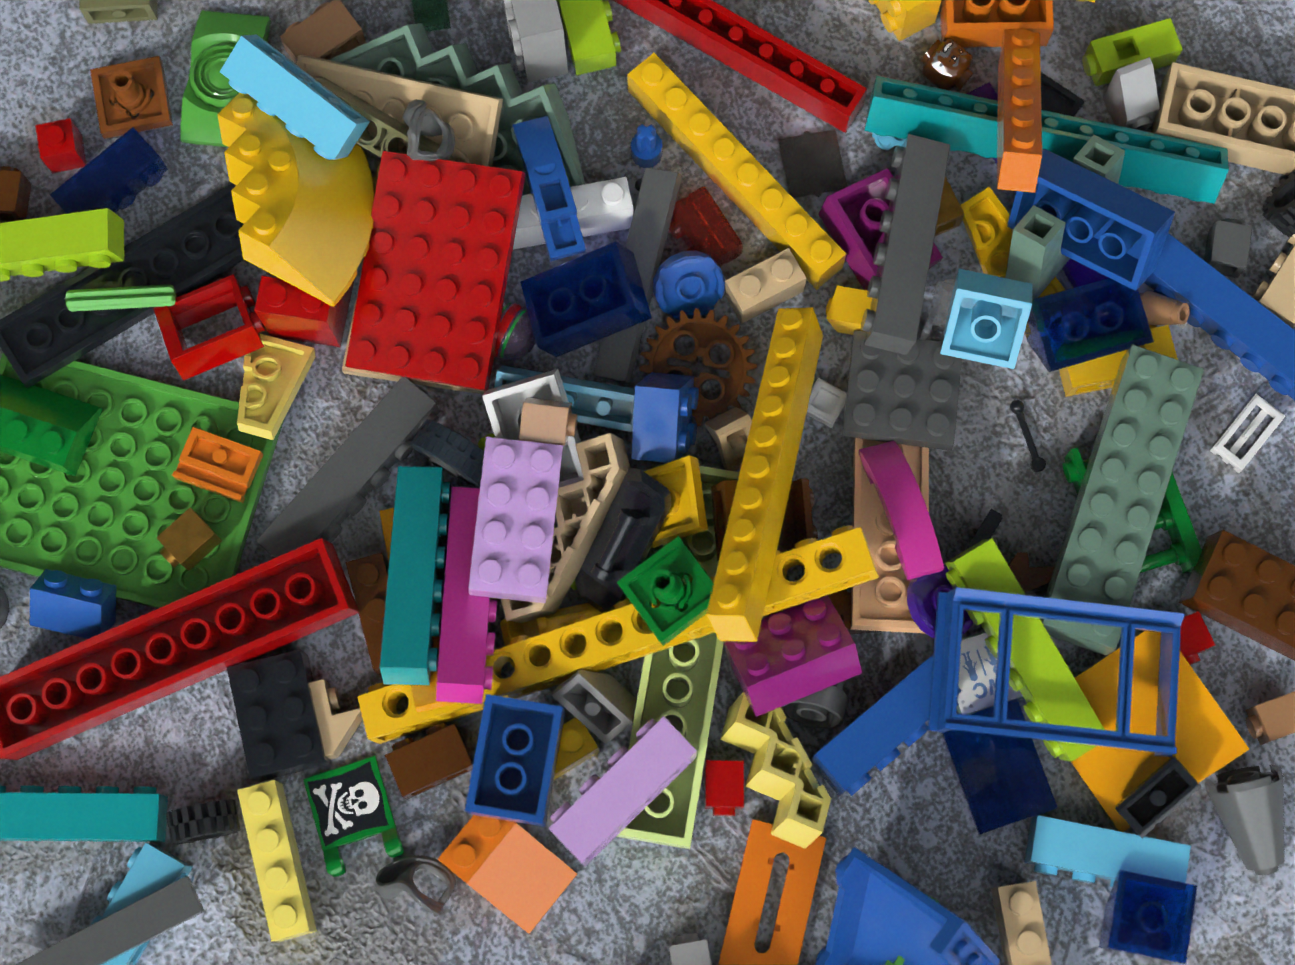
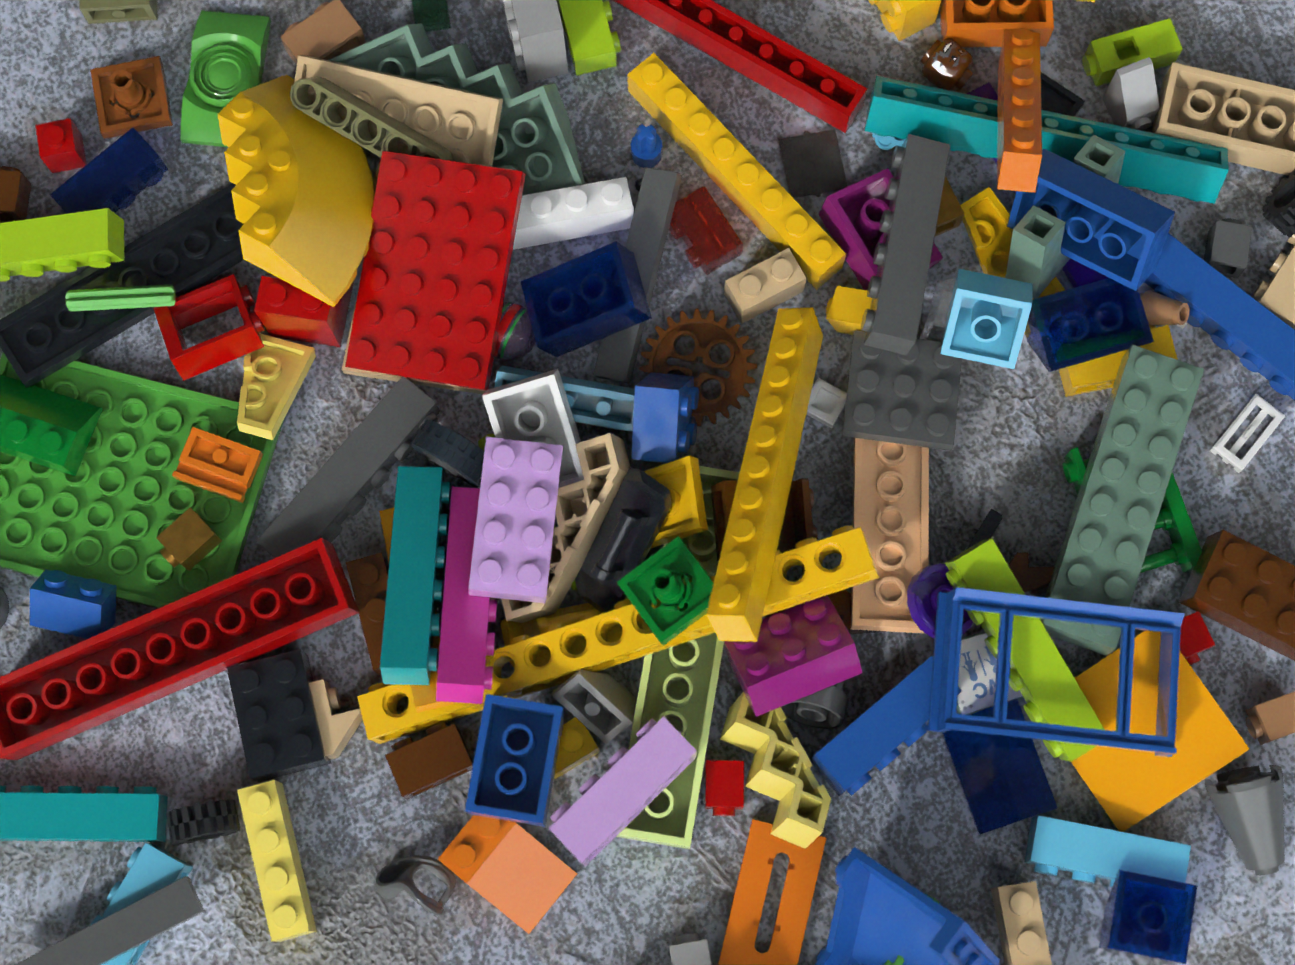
medium azure brick [220,34,370,160] -> none
flag [303,756,404,877] -> none
dark grey piece [403,99,455,161] -> none
blue slope [512,116,586,262] -> none
brick [519,397,577,446] -> none
blue tile [653,250,725,320] -> none
tan slope [705,407,752,471] -> none
dark pink slope [858,441,944,580] -> none
black hinge [1010,400,1046,472] -> none
black brick [1115,755,1201,838] -> none

